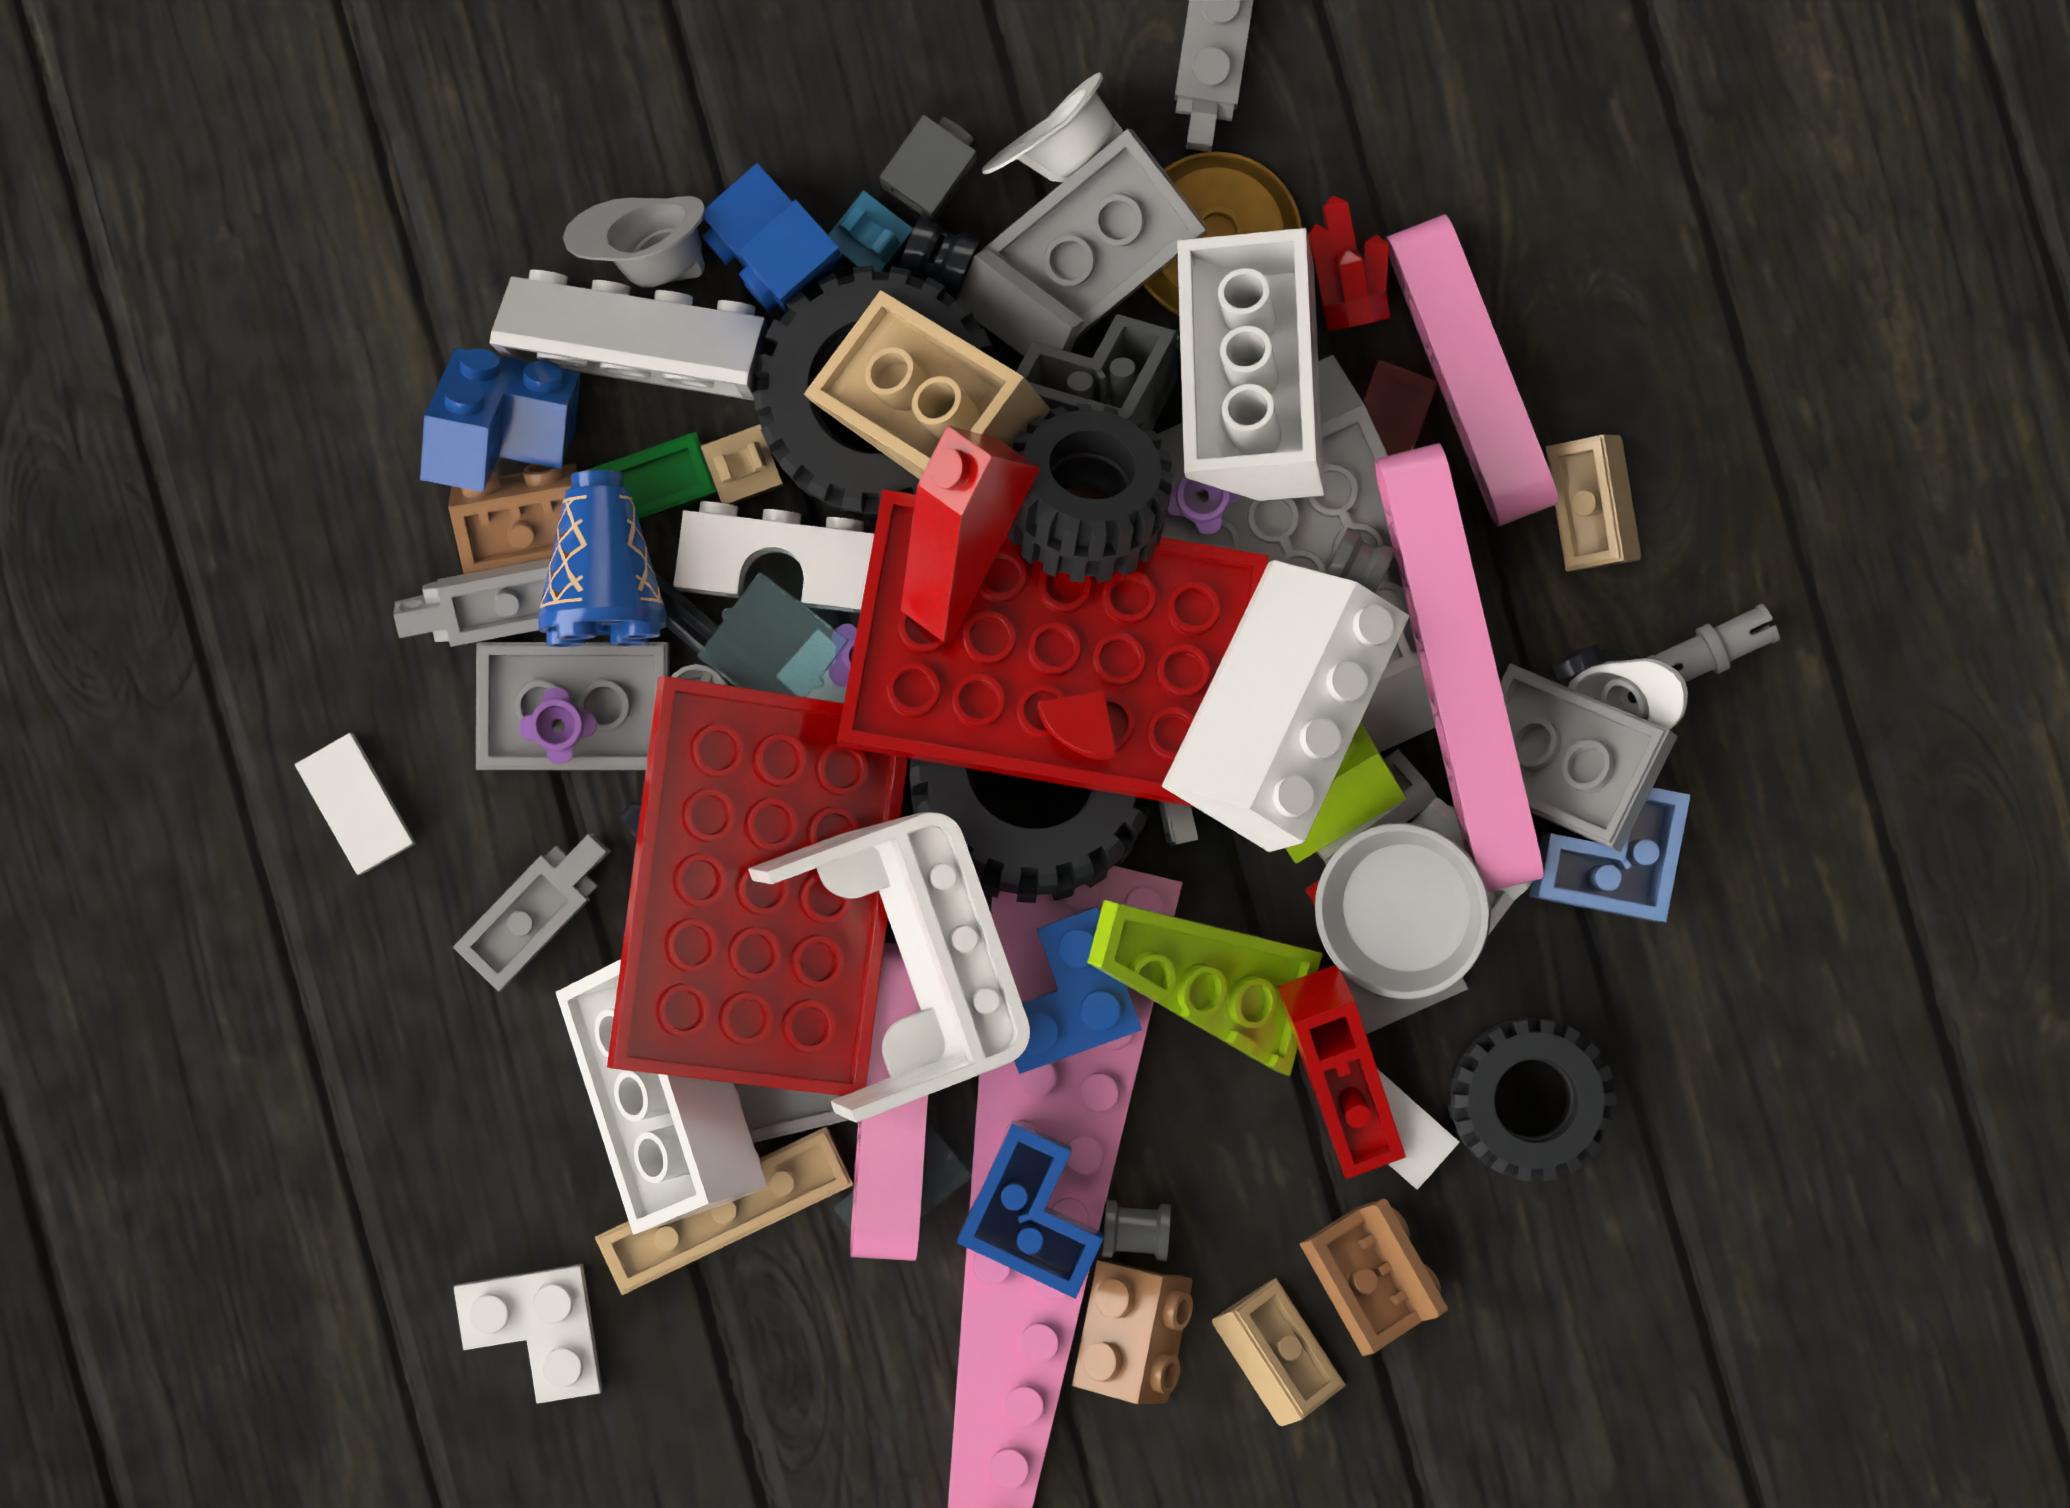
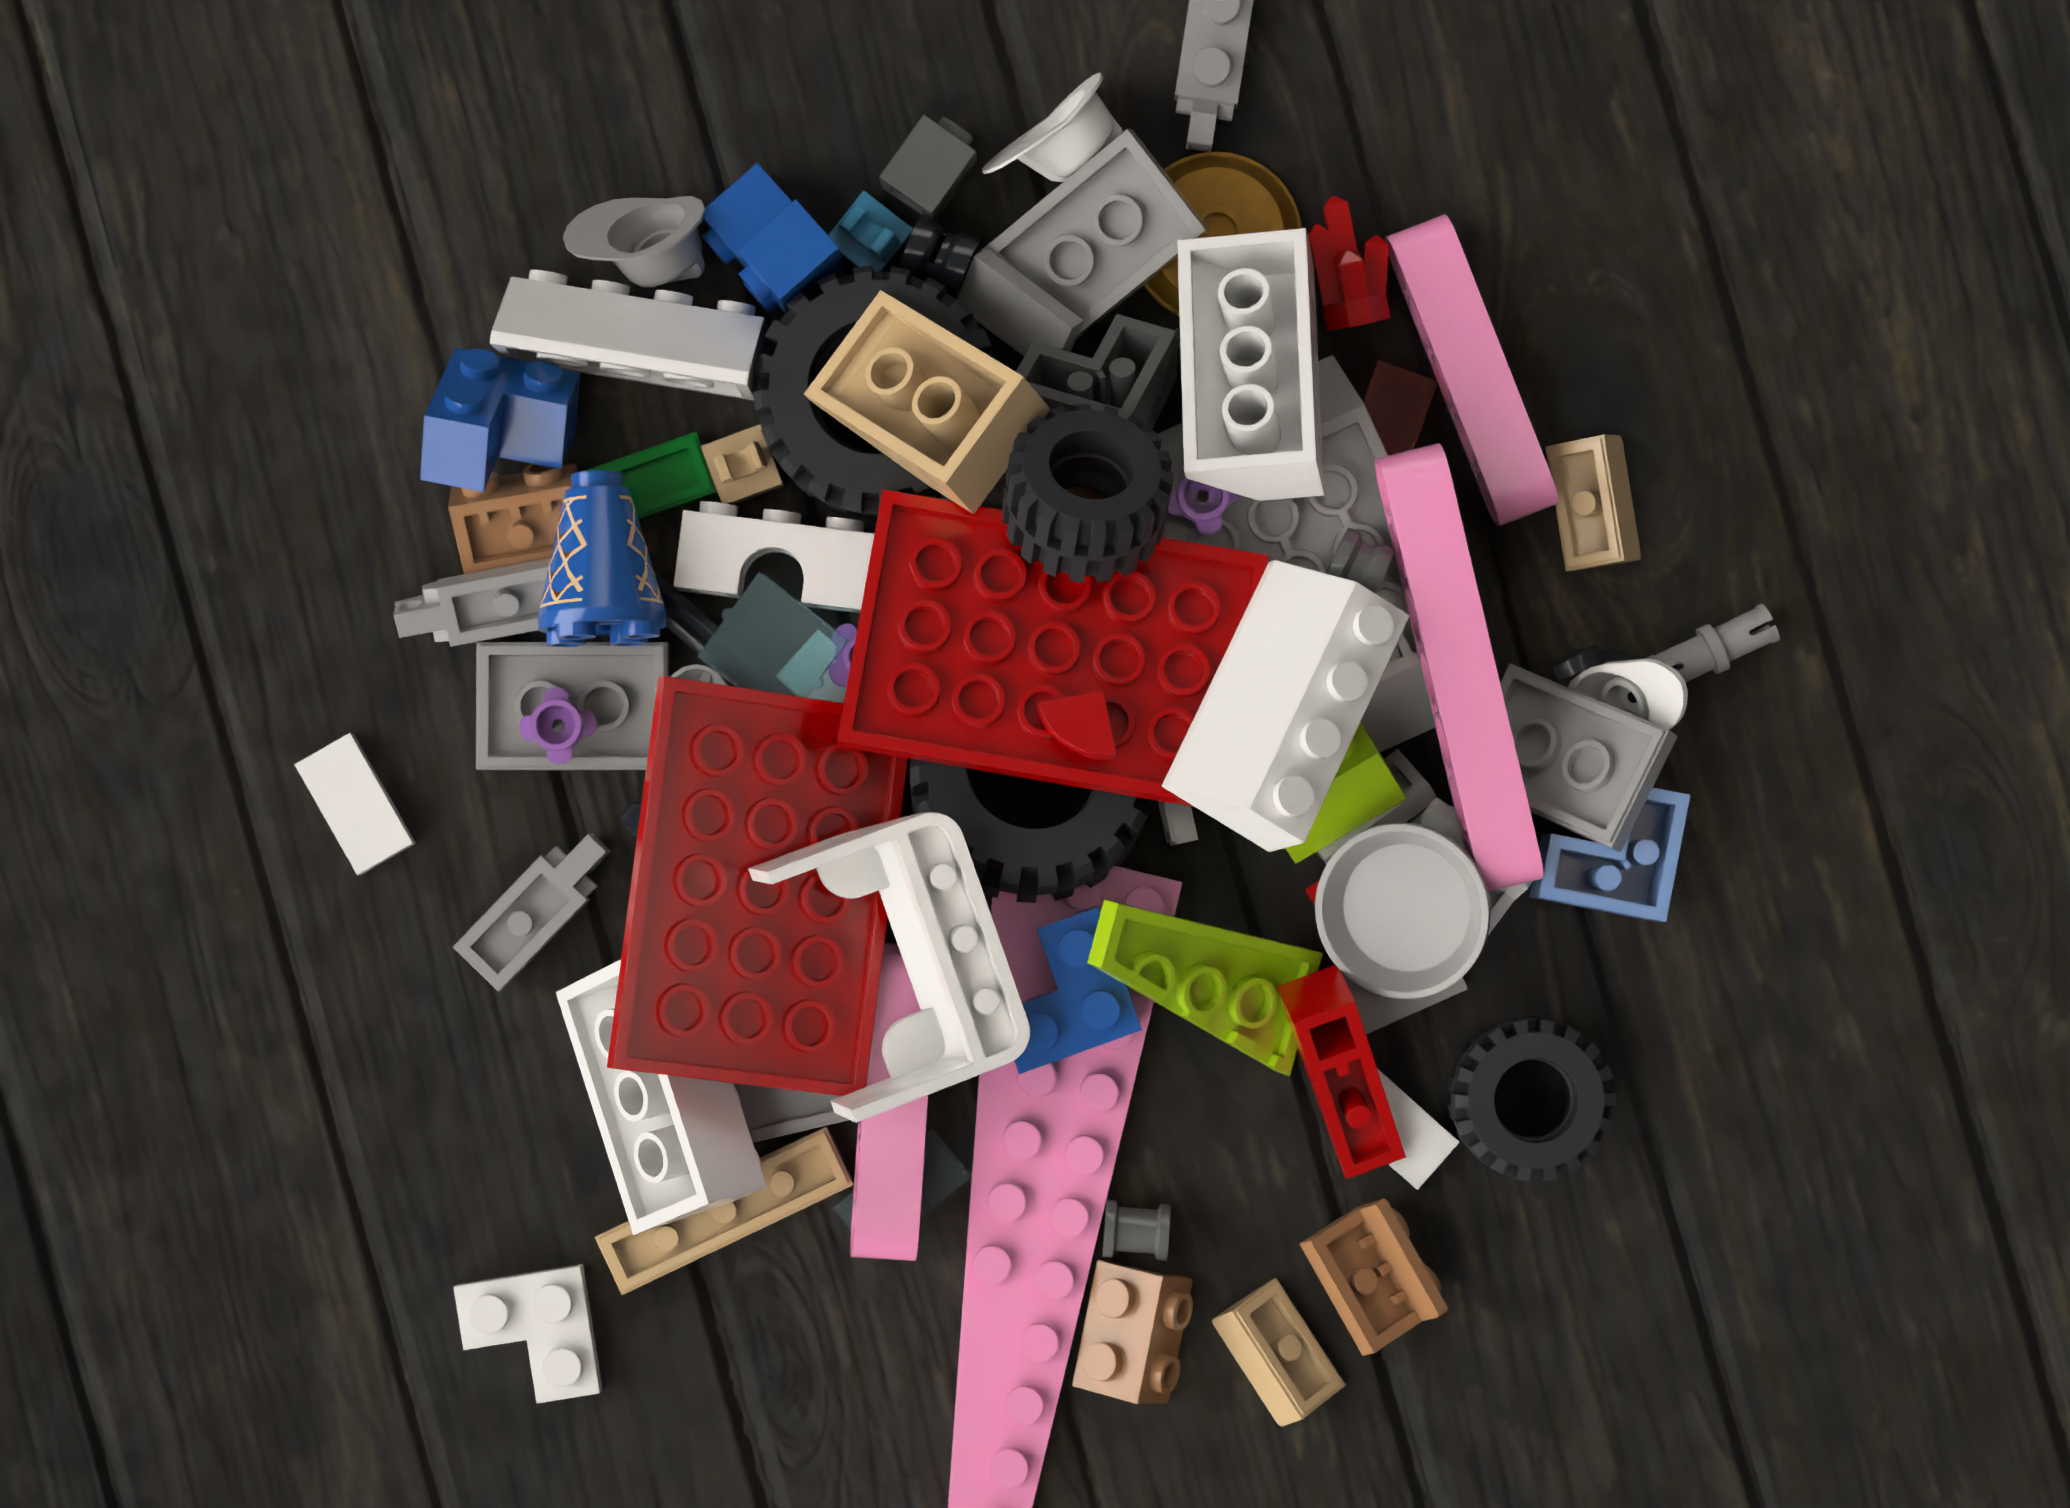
red slope [900,425,1041,643] -> none
blue brick [957,1119,1103,1299] -> none

